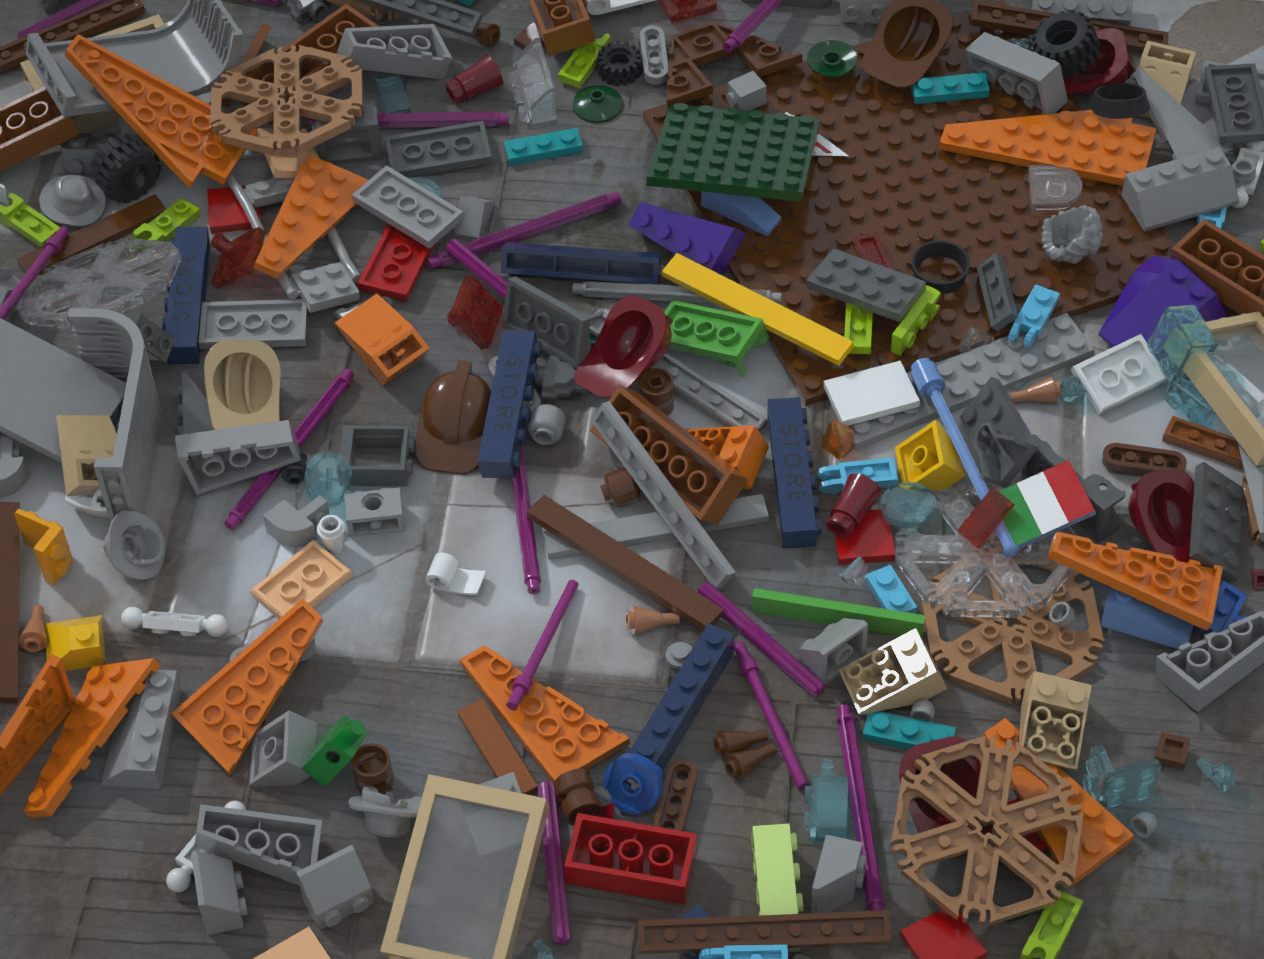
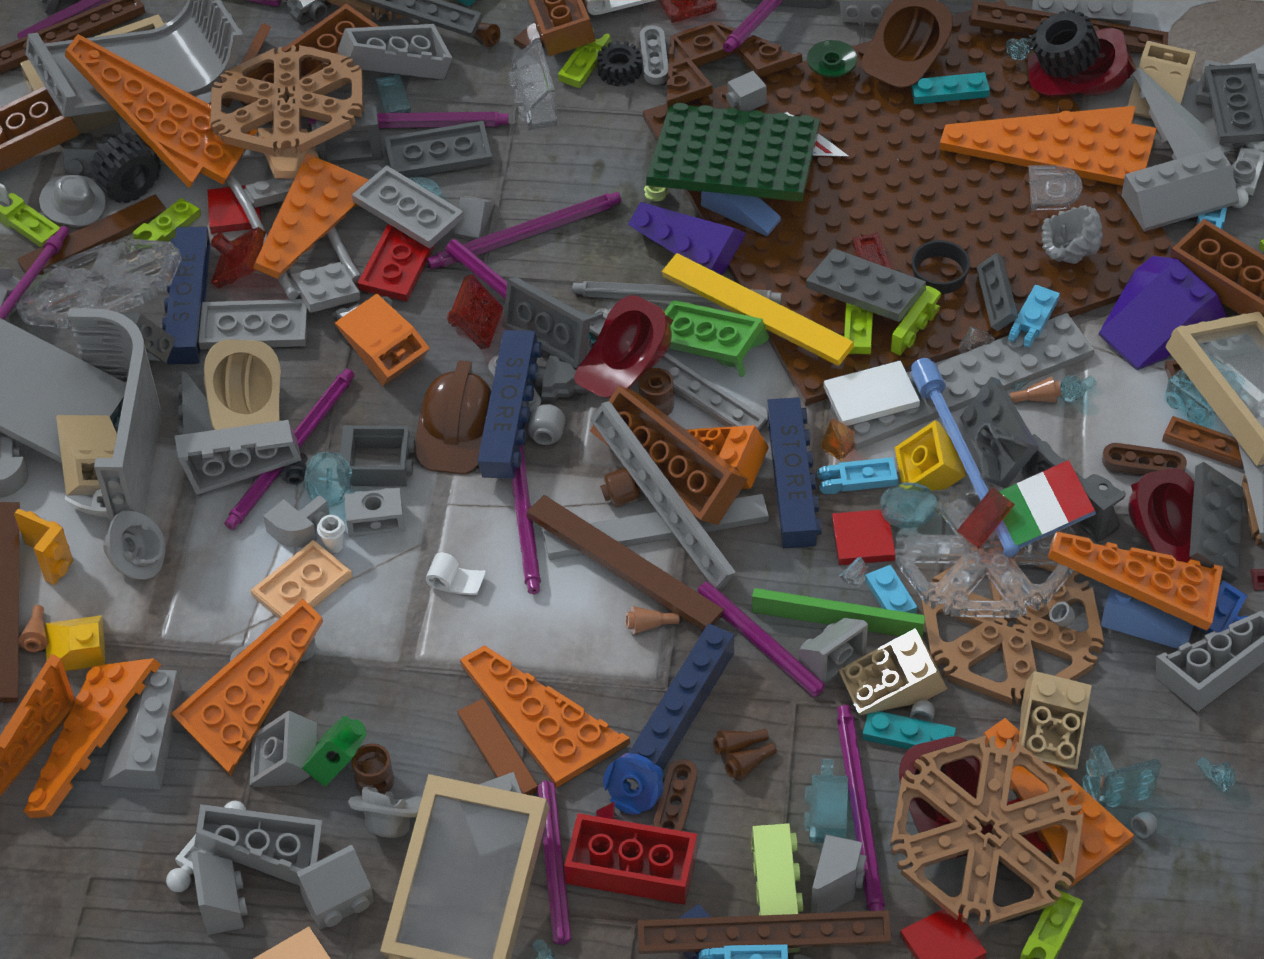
white plate [121,607,228,637] -> none
dark red plant [445,55,504,104] -> none
dark blue brick [501,242,662,285] -> none
teal plate [504,128,583,166] -> none
magenta bar [506,580,579,711] -> none
reddish brown wheel [553,769,603,826] -> none
dark green dish [573,85,622,123] -> none
light grey plate [666,642,693,670] -> none
magenta bar [734,641,809,790] -> none
dark red plant [826,473,882,539] -> none
light grey wedge [965,32,1068,115] -> none
white tile [1071,334,1169,415] -> none
black tyre [1092,83,1148,119] -> none
clear light blue bracket [1147,305,1219,382] -> none
reddish brown plate [1154,732,1191,770] -> none
none -> yellowish green plate [644,186,669,202]

